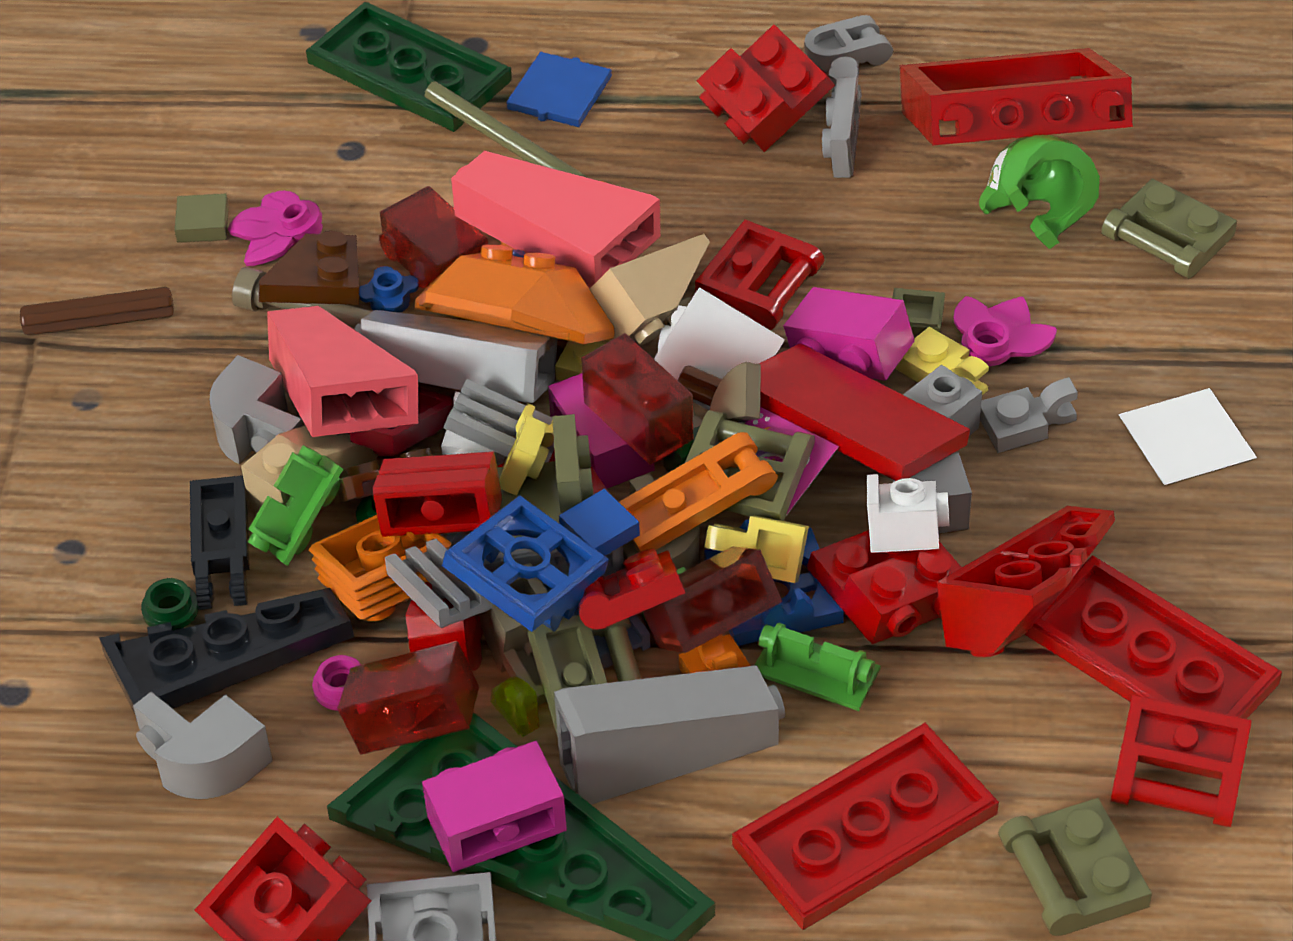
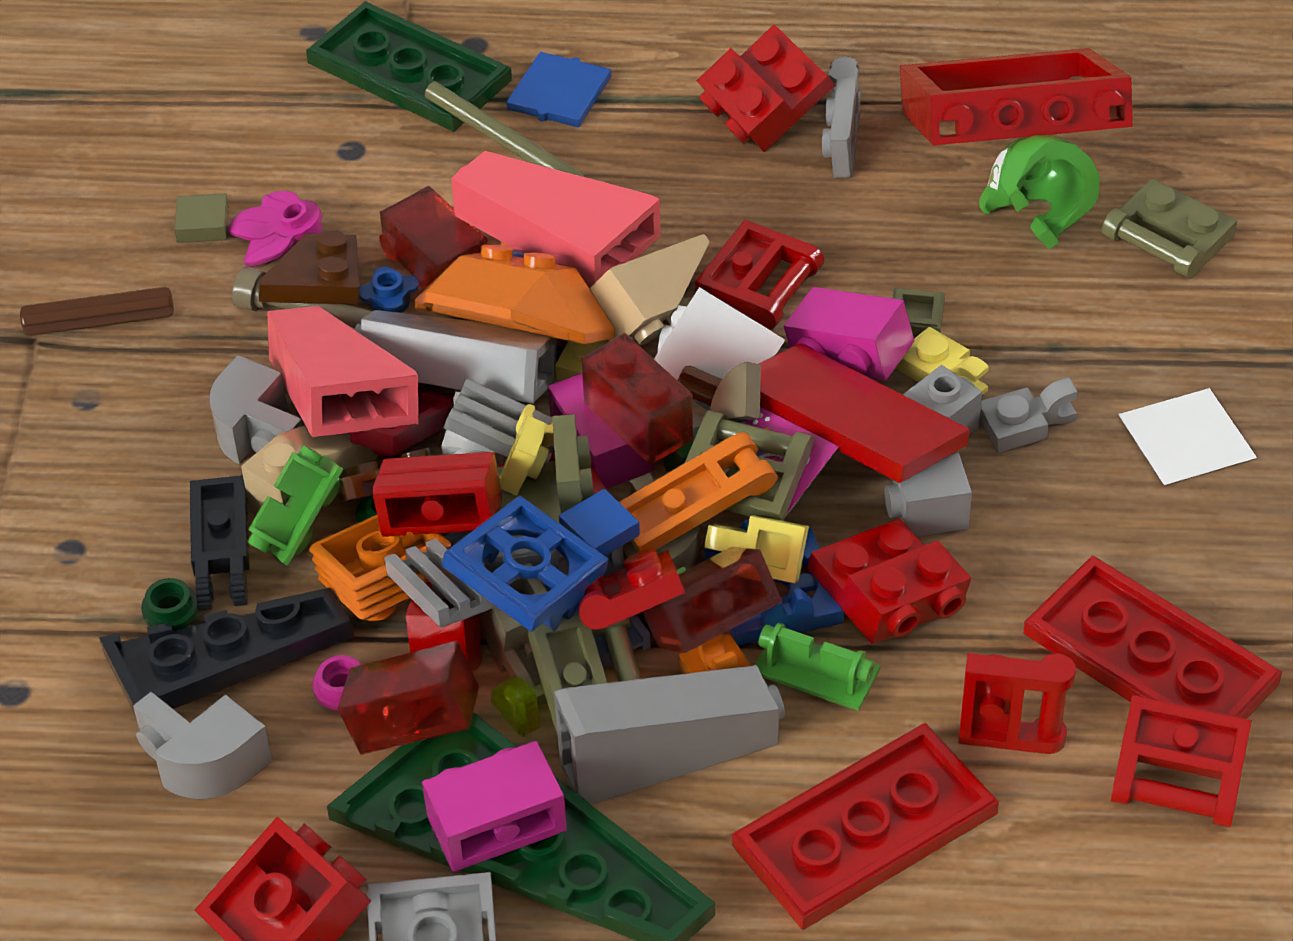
light grey plate [804,15,893,72] -> none
white brick [867,474,950,553] -> none
red wedge [937,505,1115,657] -> none
dark pink plate [953,296,1057,366] -> none
olive plate [998,798,1152,936] -> none
none -> red plate [958,653,1076,754]

